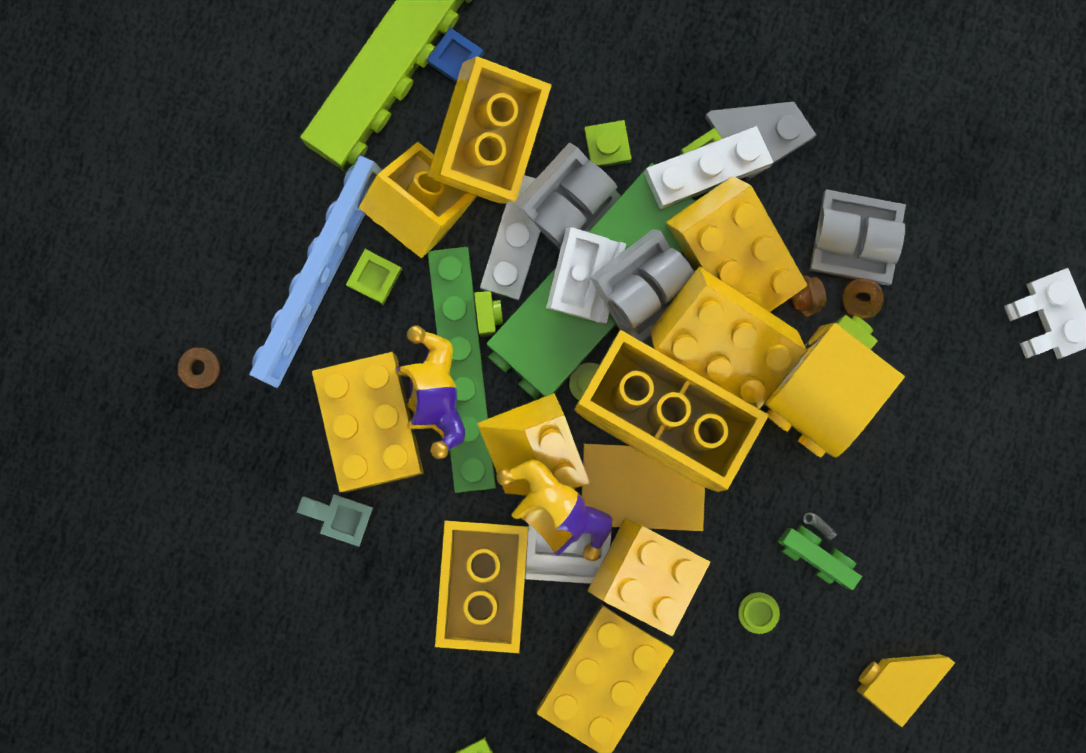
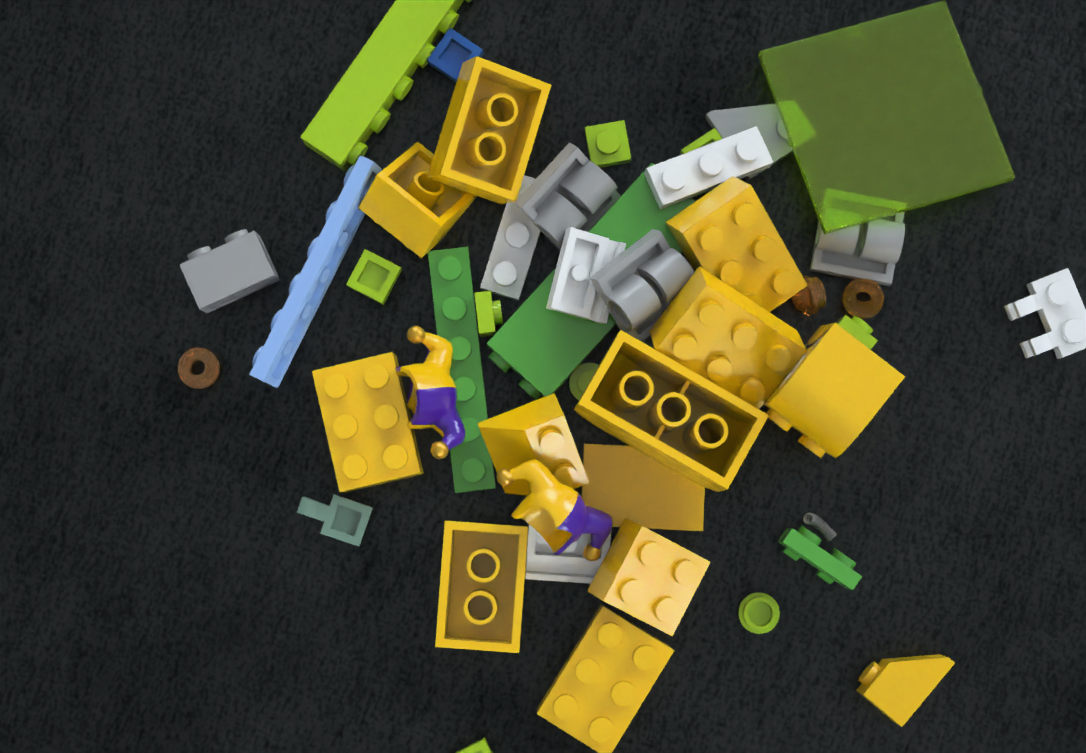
none -> light grey brick [180,229,280,313]
none -> clear neon green piece [758,0,1015,235]

